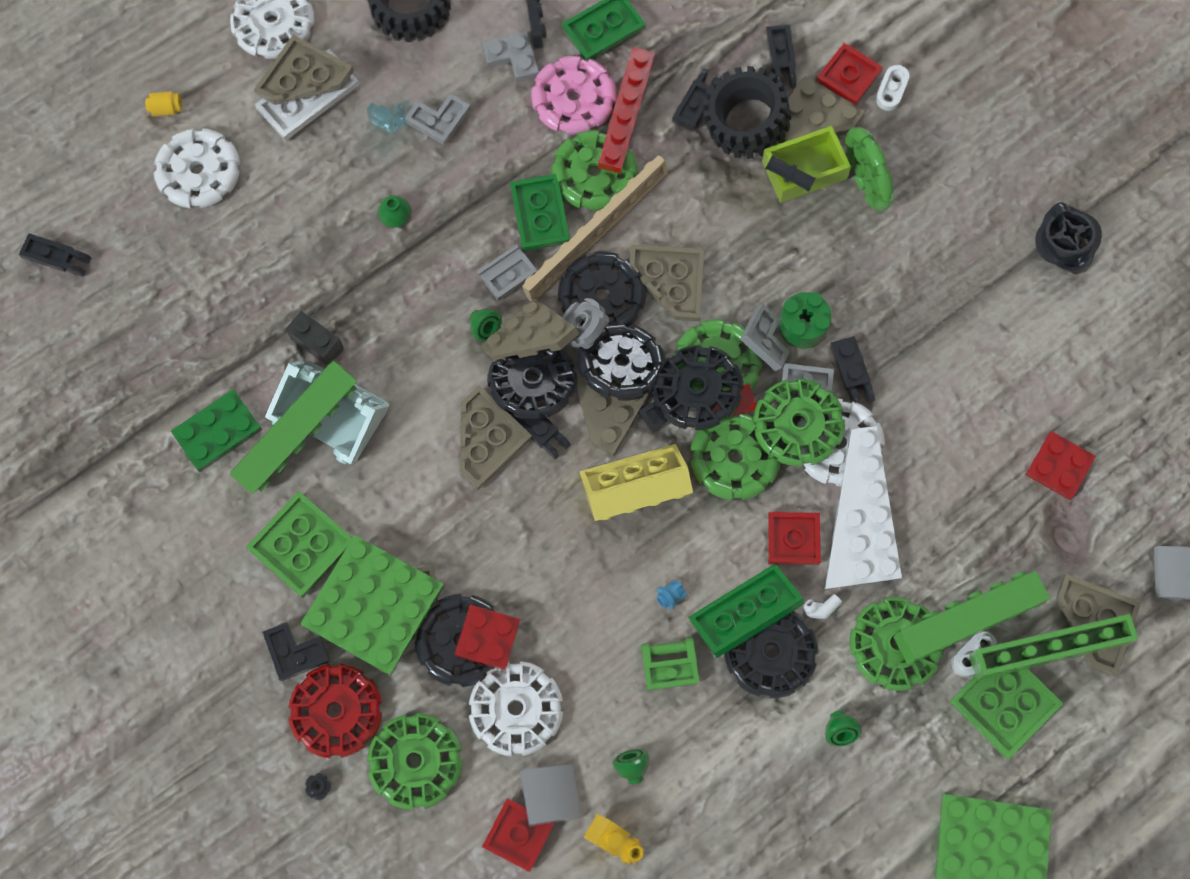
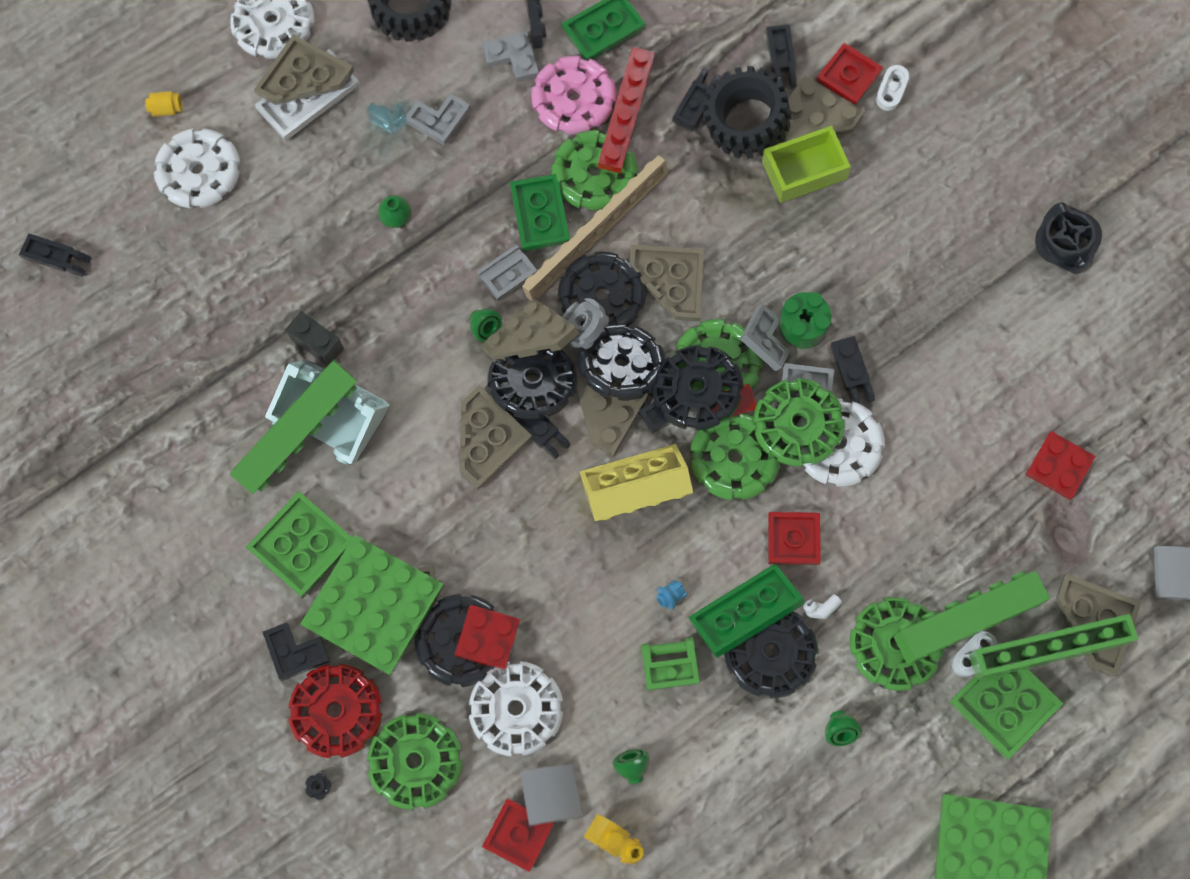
green plate [171,389,262,473] -> none
black pin [765,155,816,192] -> none
white wing [824,426,902,589] -> none
bright green plate [845,127,894,211] -> none

